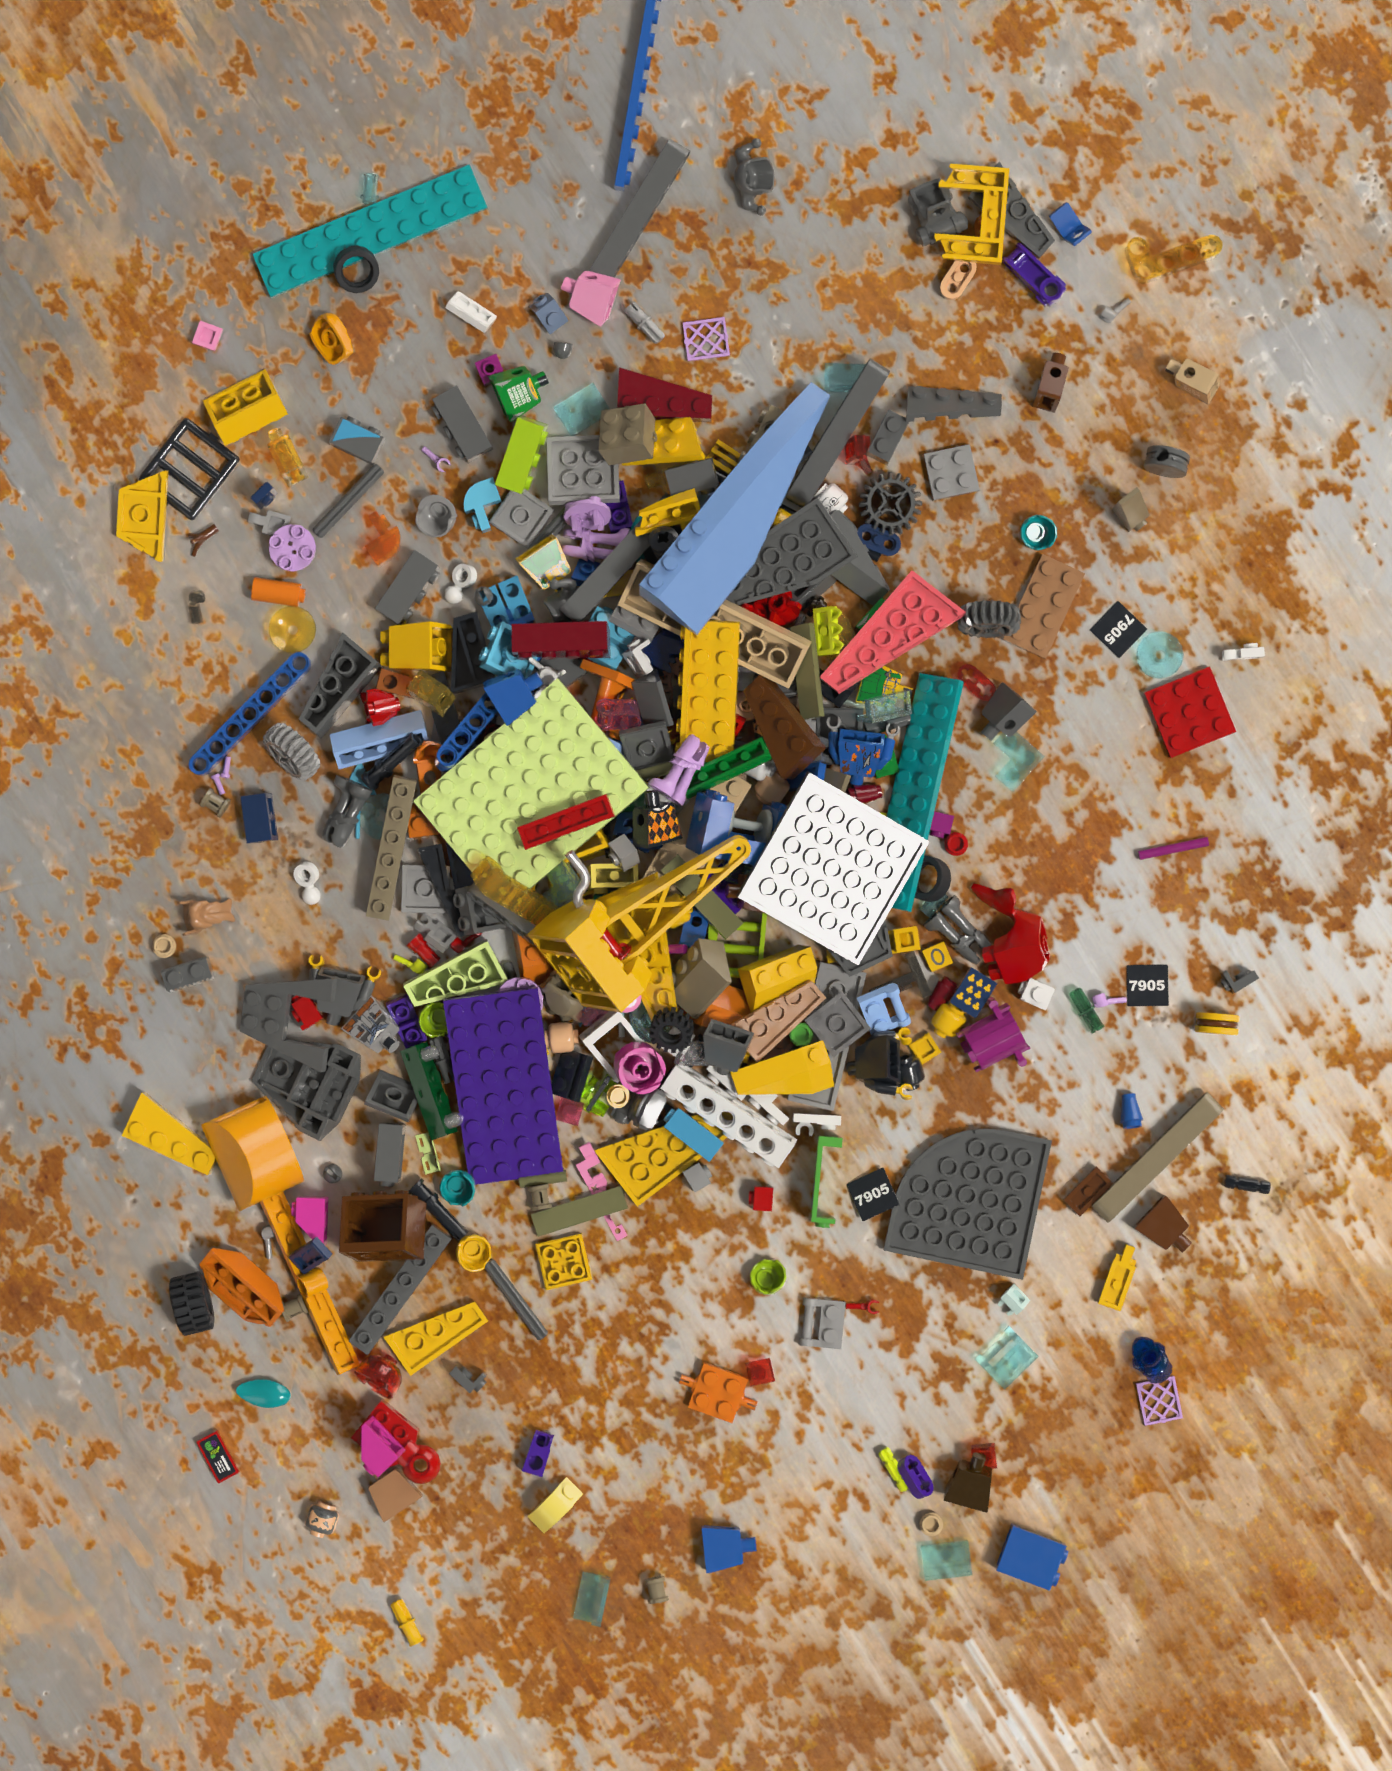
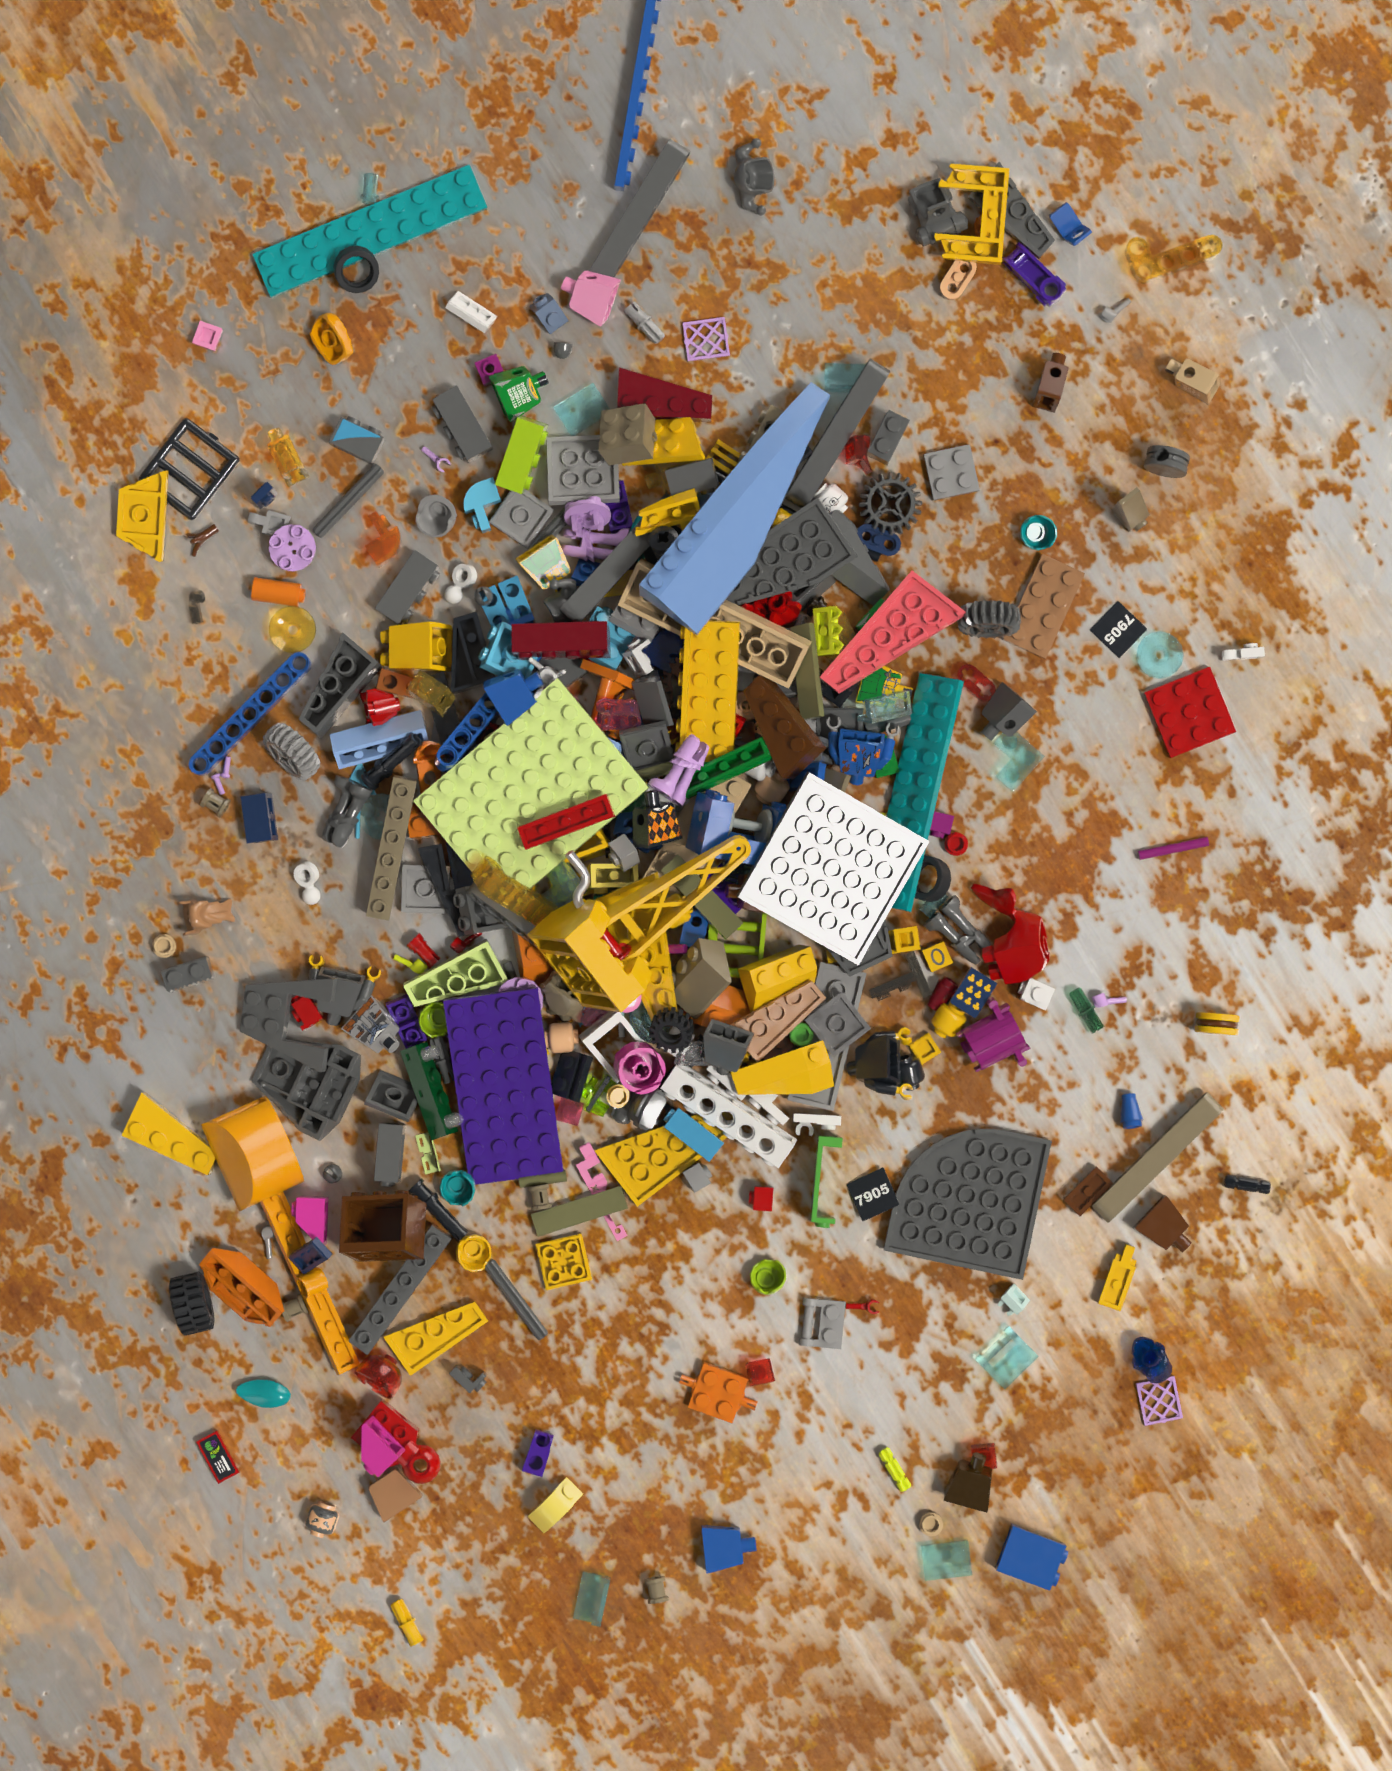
yellow slope [203,369,288,446] -> none
light grey plate [414,913,457,953] -> none
dark red cone [846,784,882,804] -> none
light blue plate [857,983,911,1035] -> none
dark purple beam [897,1455,934,1499] -> none
dark grey wing [906,386,1002,422] -> none
black sticker [1127,965,1169,1006] -> none
dark grey bracket [1220,969,1259,994] -> none

